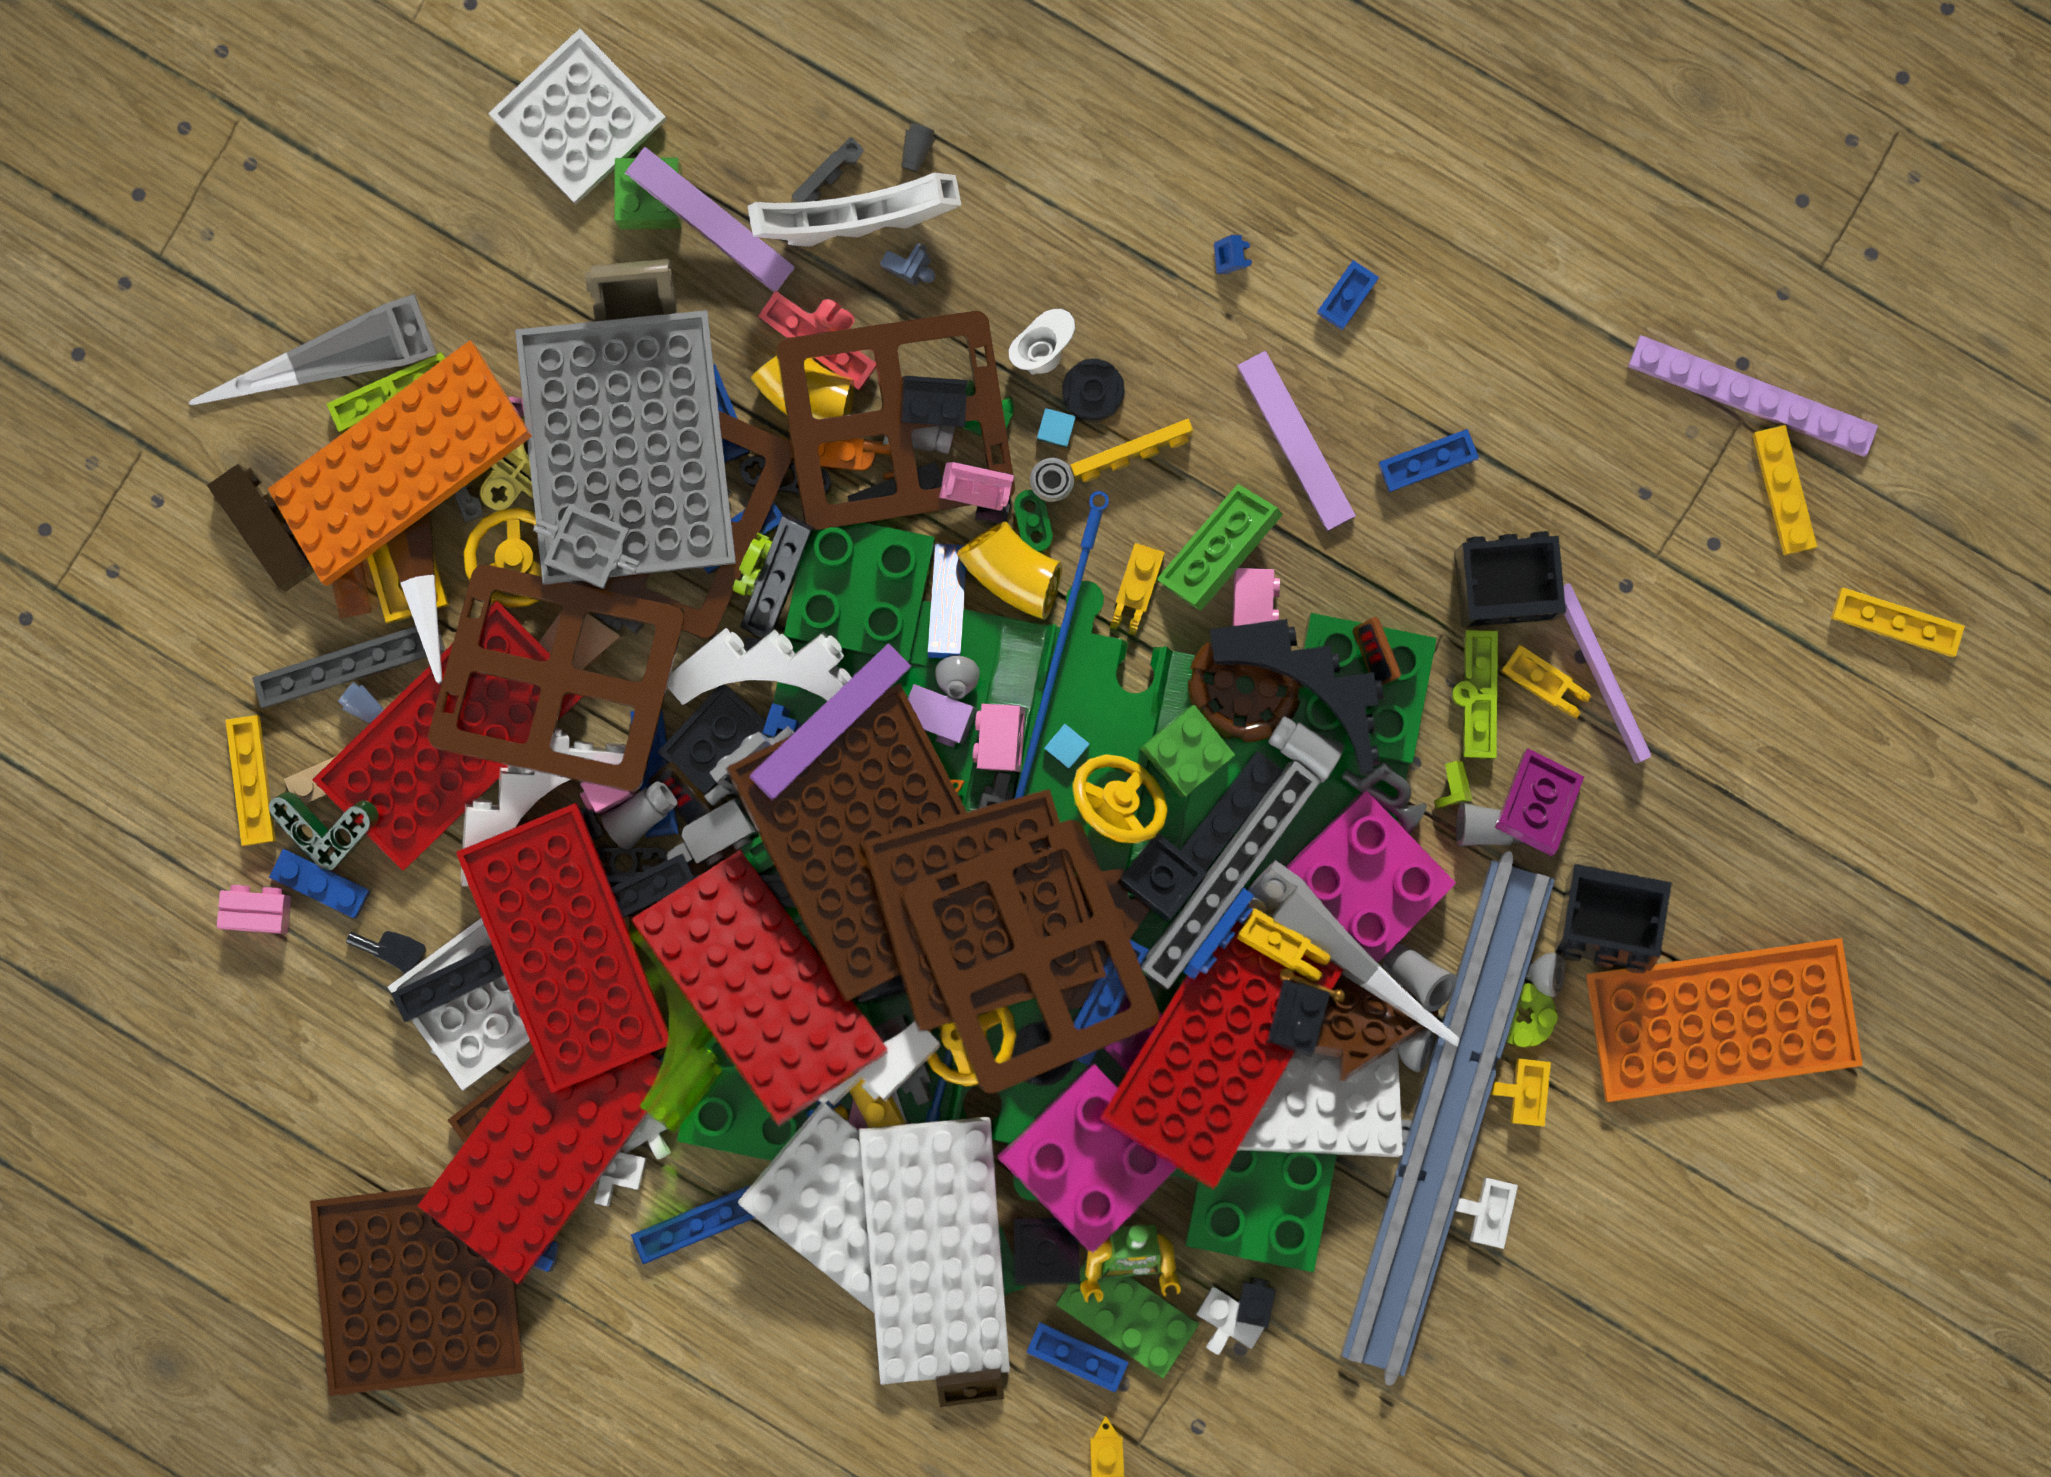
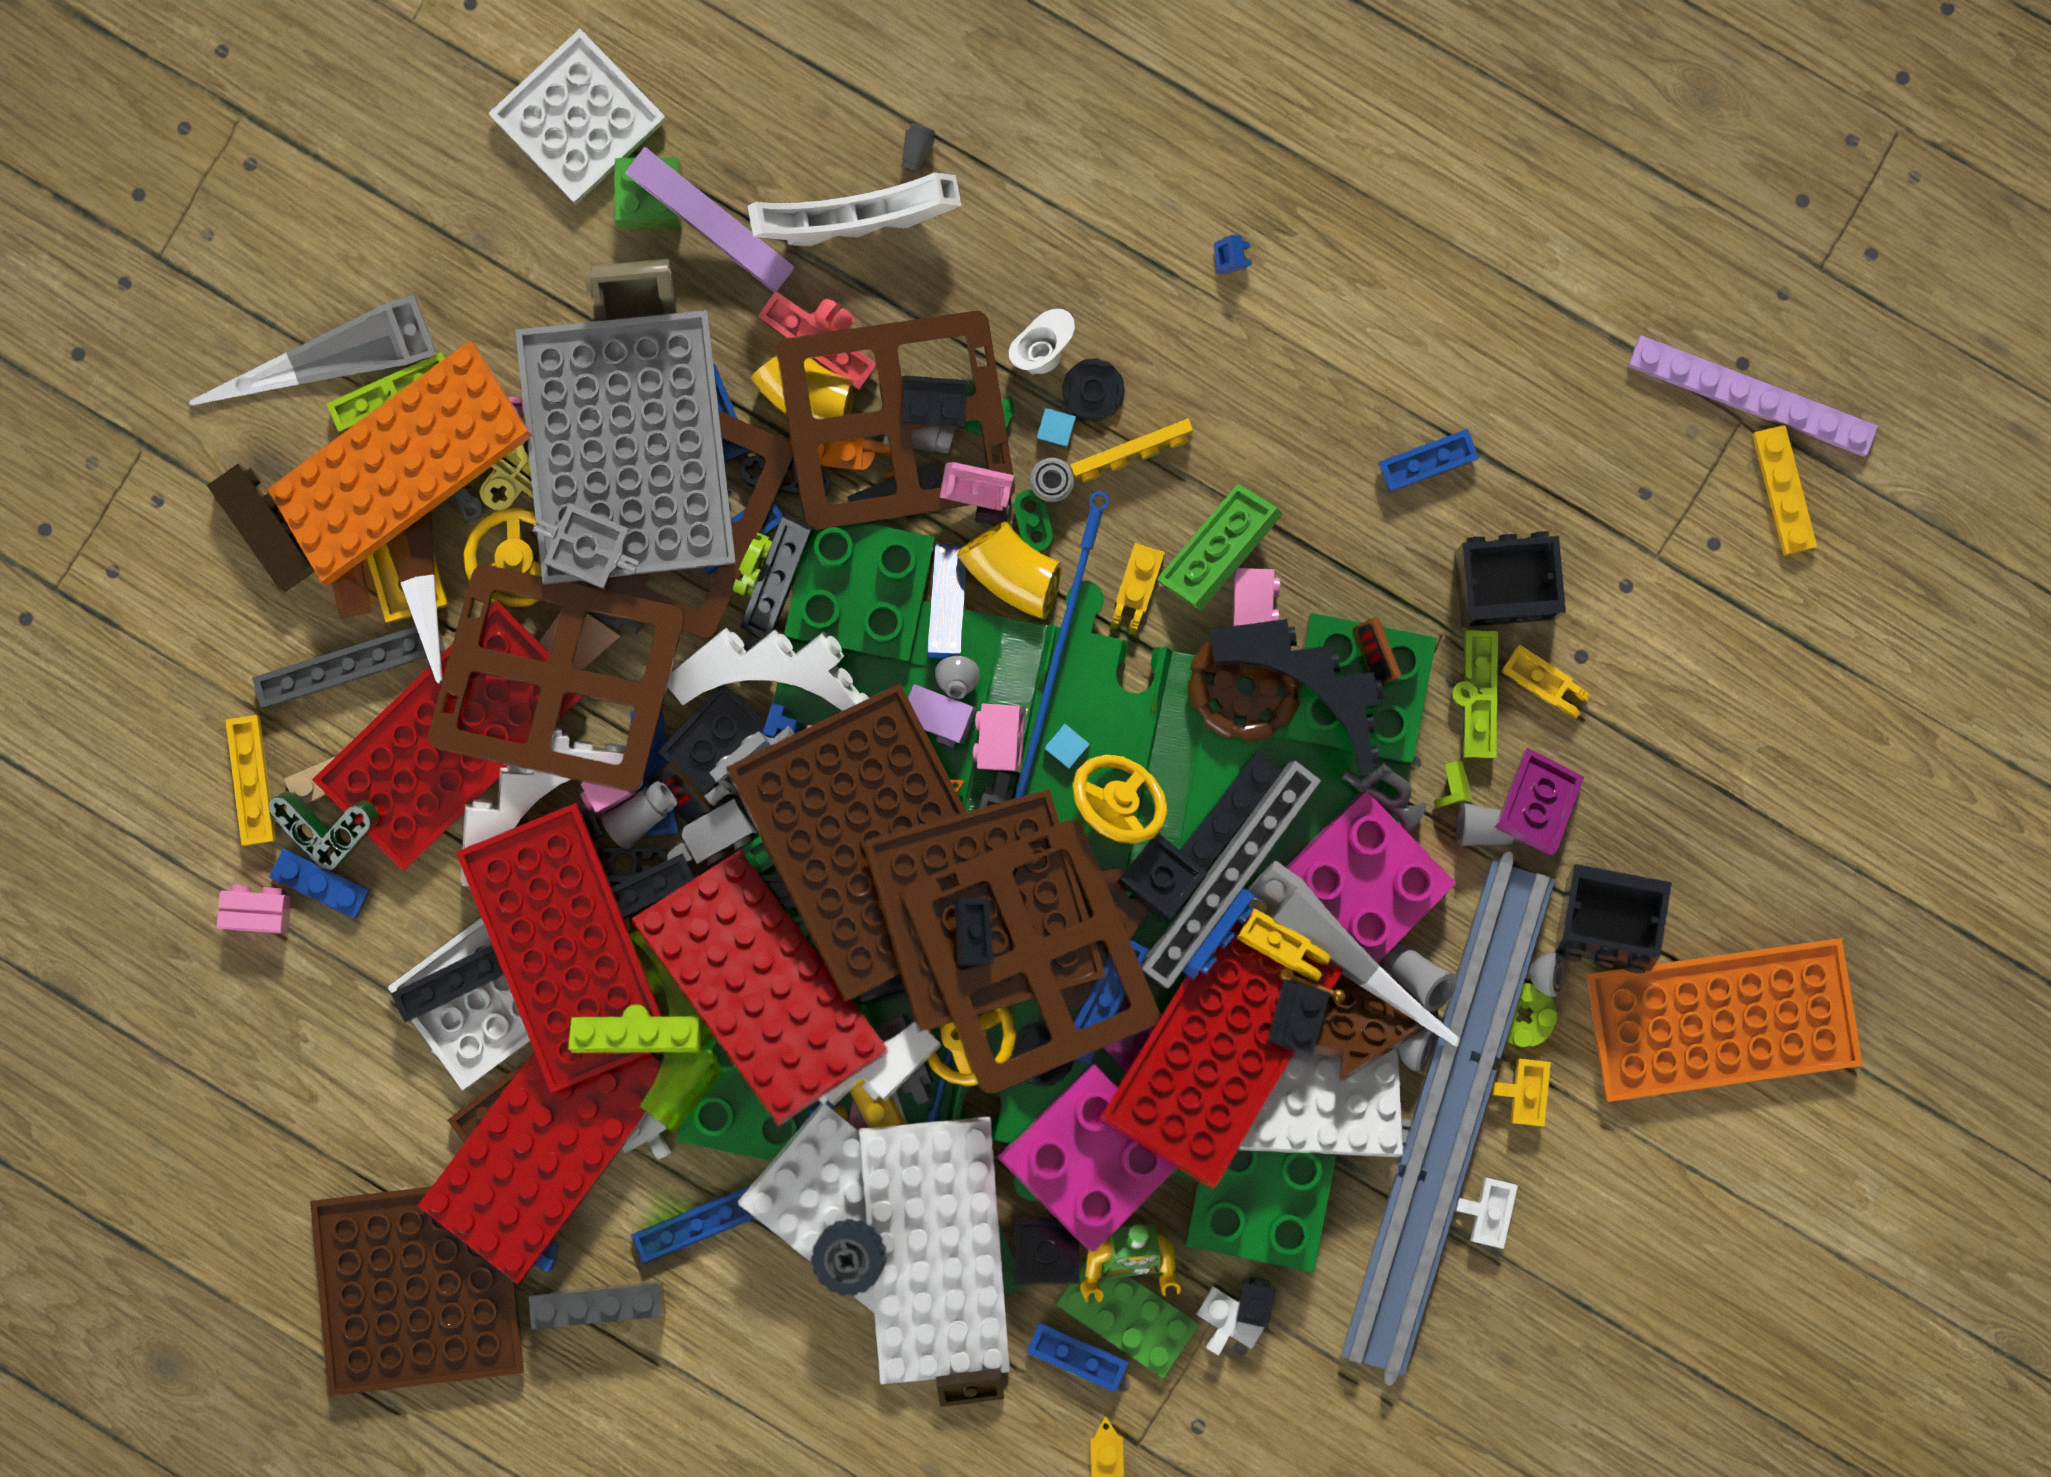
sand blue cone [338,682,384,724] -> none
black piece [346,931,426,974] -> none
white plate [595,1152,647,1206] -> none
medium lavender tile [750,643,911,800] -> none
dark grey hinge [791,137,864,203] -> none
sand blue piece [880,243,935,286] -> none
bright green brick [1139,705,1235,797] -> none
lavender tile [1237,351,1356,532] -> none
light grey plant [1268,717,1345,783] -> none
blue plate [1317,260,1379,331] -> none
lavender tile [1564,583,1651,764] -> none
yellow plate [1830,587,1965,658] -> none
none -> dark grey brick [529,1281,666,1330]
none -> lime hinge [569,1005,702,1053]
none -> black wheel [811,1219,887,1296]
none -> black plate [954,898,994,966]

